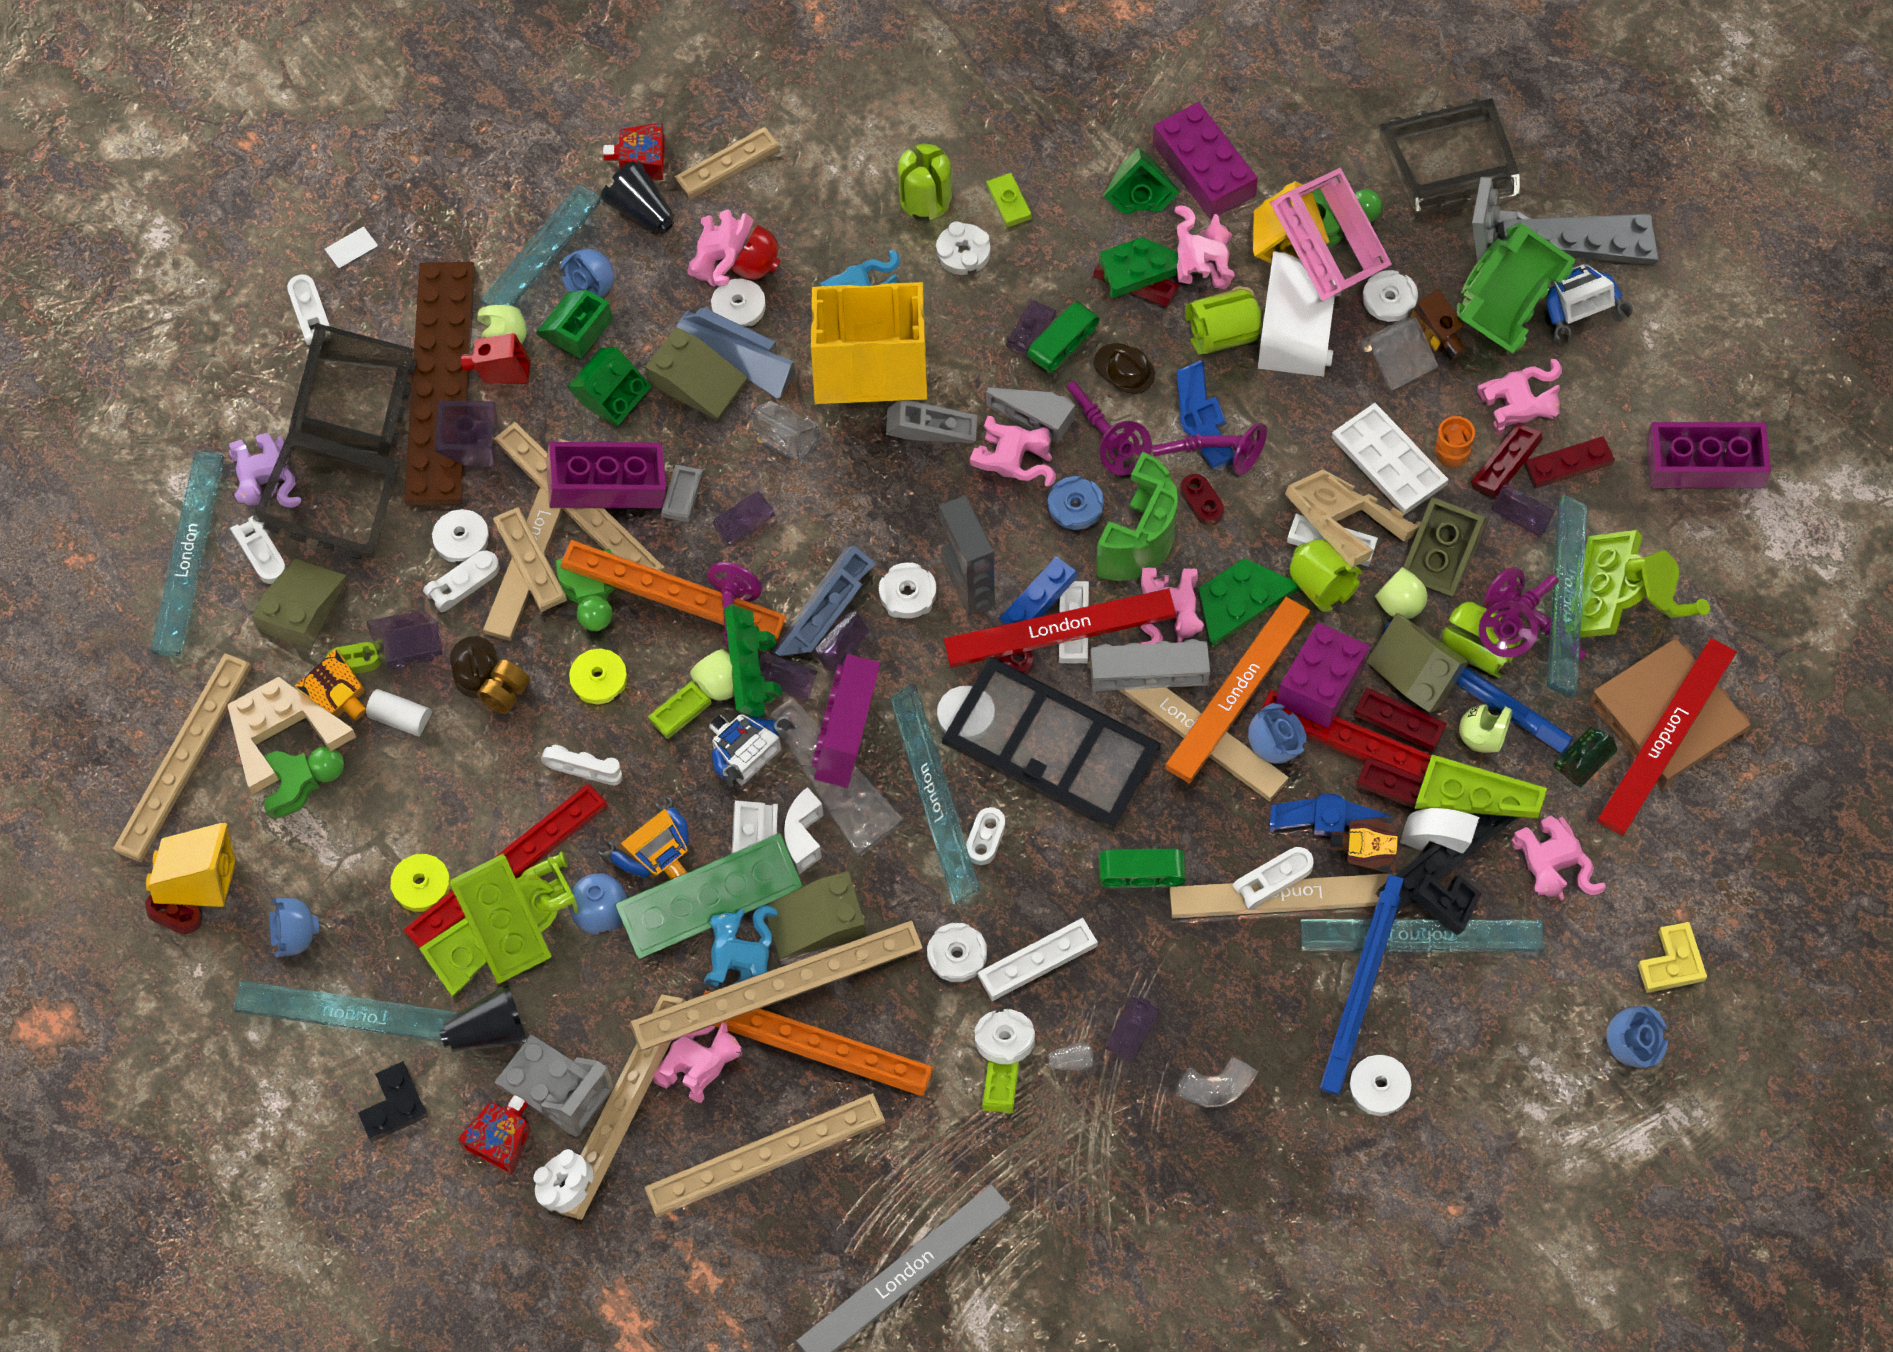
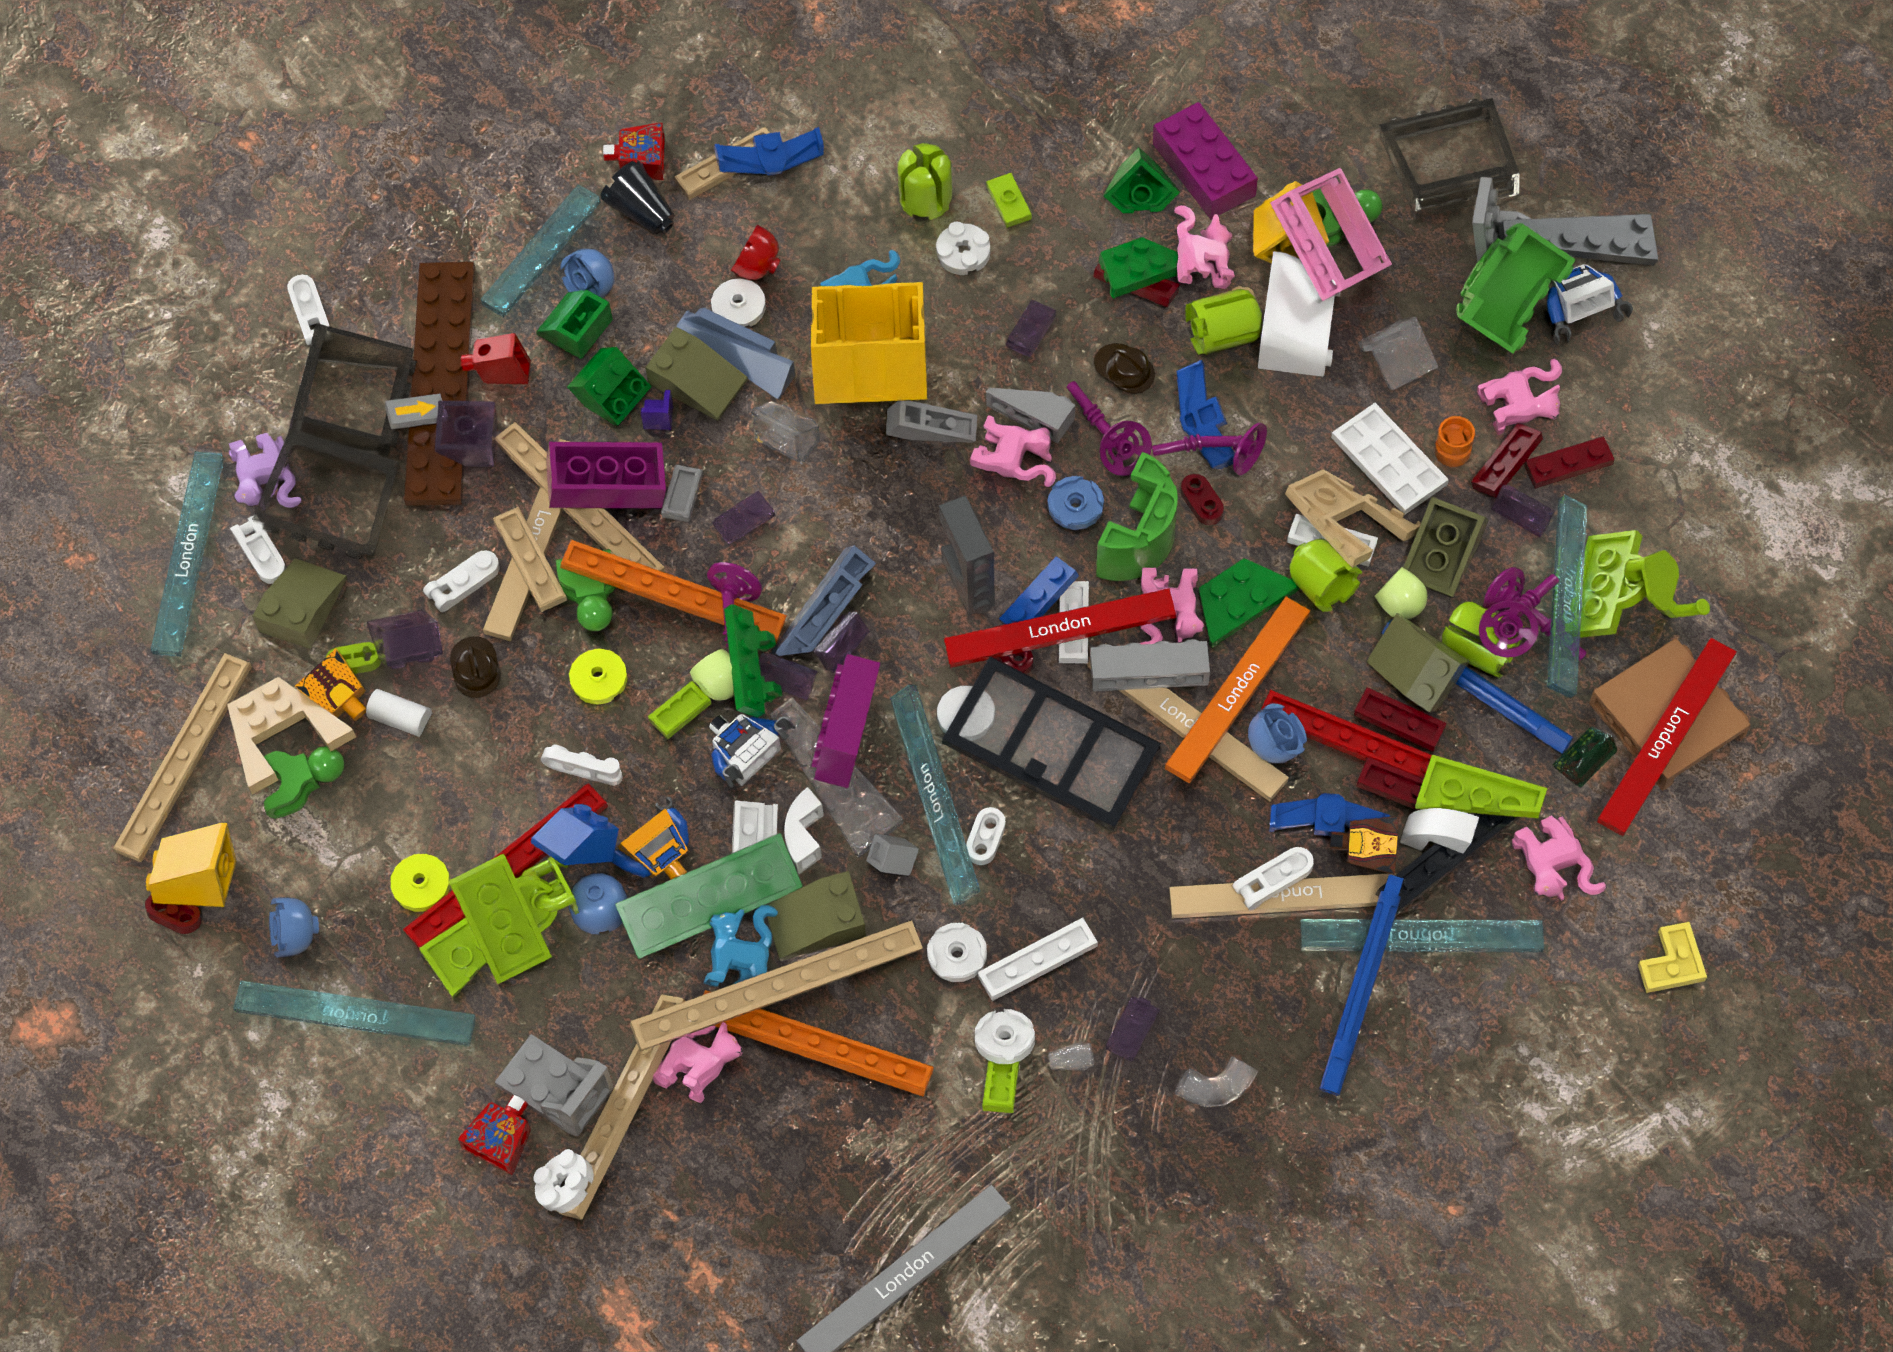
white sticker [325,227,378,268] -> none
black plate [358,1061,428,1143] -> none
white plate [432,509,489,563] -> none
black cone [439,985,527,1052] -> none
yellowish green helmet [477,305,527,344] -> none
pearl gold wheel [477,660,531,714] -> none
tan tile [644,1093,885,1218] -> none
bright pink animal [688,209,754,287] -> none
white plate [879,563,936,618] -> none
green beam [1027,301,1100,373] -> none
green beam [1098,849,1186,888] -> none
magenta brick [1276,622,1370,728] -> none
white plate [1349,1055,1412,1116] -> none
white plate [1362,270,1418,322] -> none
reddish brown torso [1407,289,1466,359] -> none
black plate [1411,874,1482,936] -> none
yellowish green helmet [1459,704,1512,753] -> none
medium blue cylinder [1607,1006,1668,1068] -> none
magenta brick [1646,422,1771,488] -> none
none -> light grey tile [385,394,447,429]
none -> blue slope [531,804,619,865]
none -> dark purple panel [640,390,674,430]
none -> blue plate [714,127,824,176]
none -> light grey panel [866,834,919,876]

